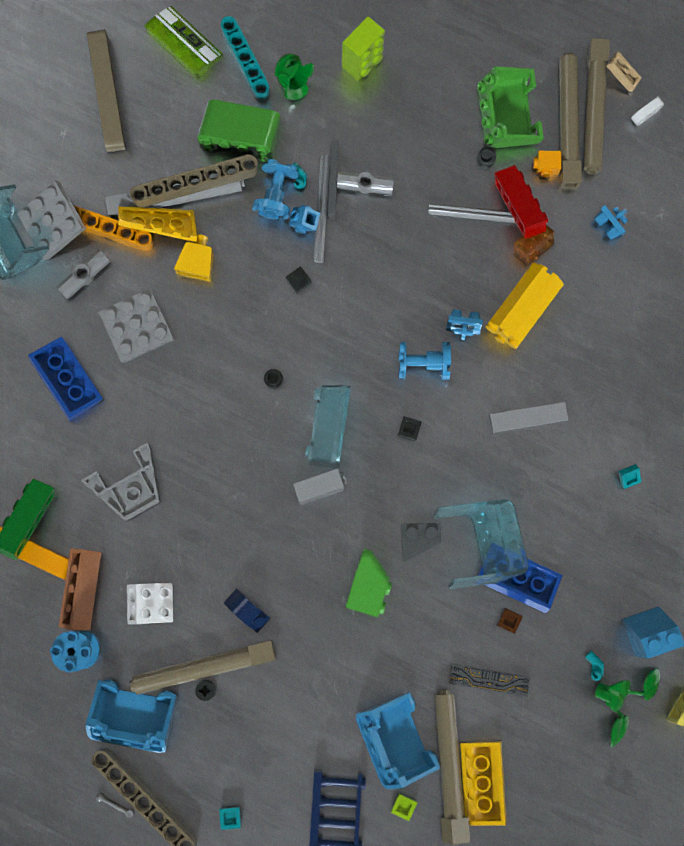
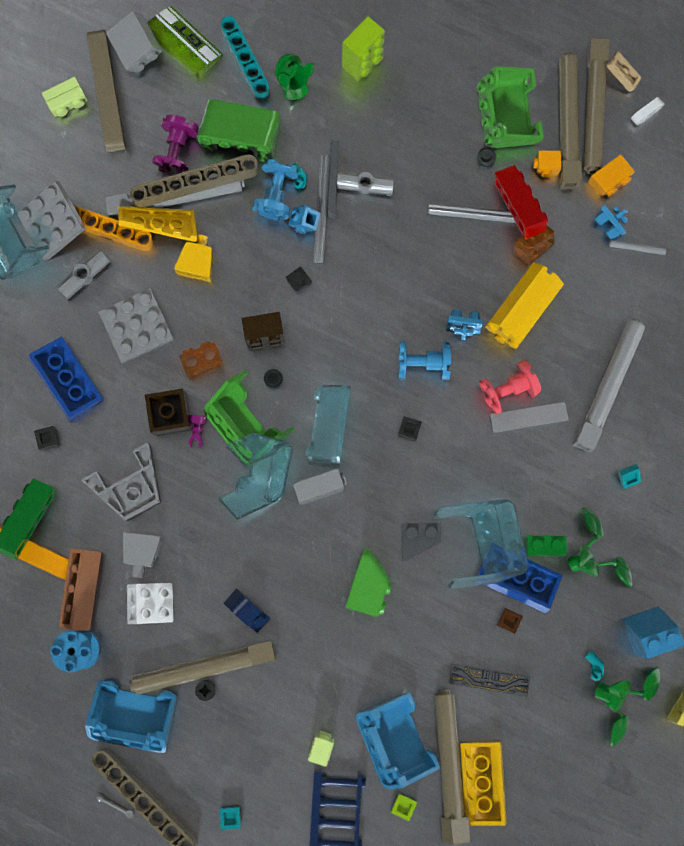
none -> pearl dark grey plate [34,426,59,450]
none -> yellowish green brick [42,76,87,117]
none -> light grey brick [106,10,162,73]
none -> light grey torso [123,532,163,578]
none -> dark brown brick [145,388,191,436]
none -> magenta piece [152,115,199,174]
none -> clear orange brick [179,341,224,380]
none -> magenta piece [189,415,207,448]
none -> bright green windscreen [204,369,295,467]
none -> clear light blue windscreen [219,433,293,520]
none -> dark brown brick [242,312,285,350]
none -> yellowish green brick [308,730,334,767]
none -> coral piece [479,360,541,414]
none -> green brick [524,536,567,556]
none -> green plant [568,507,633,588]
none -> light grey brick [573,319,645,452]
none -> light orange brick [588,154,635,199]
none -> light grey bar [609,239,667,255]

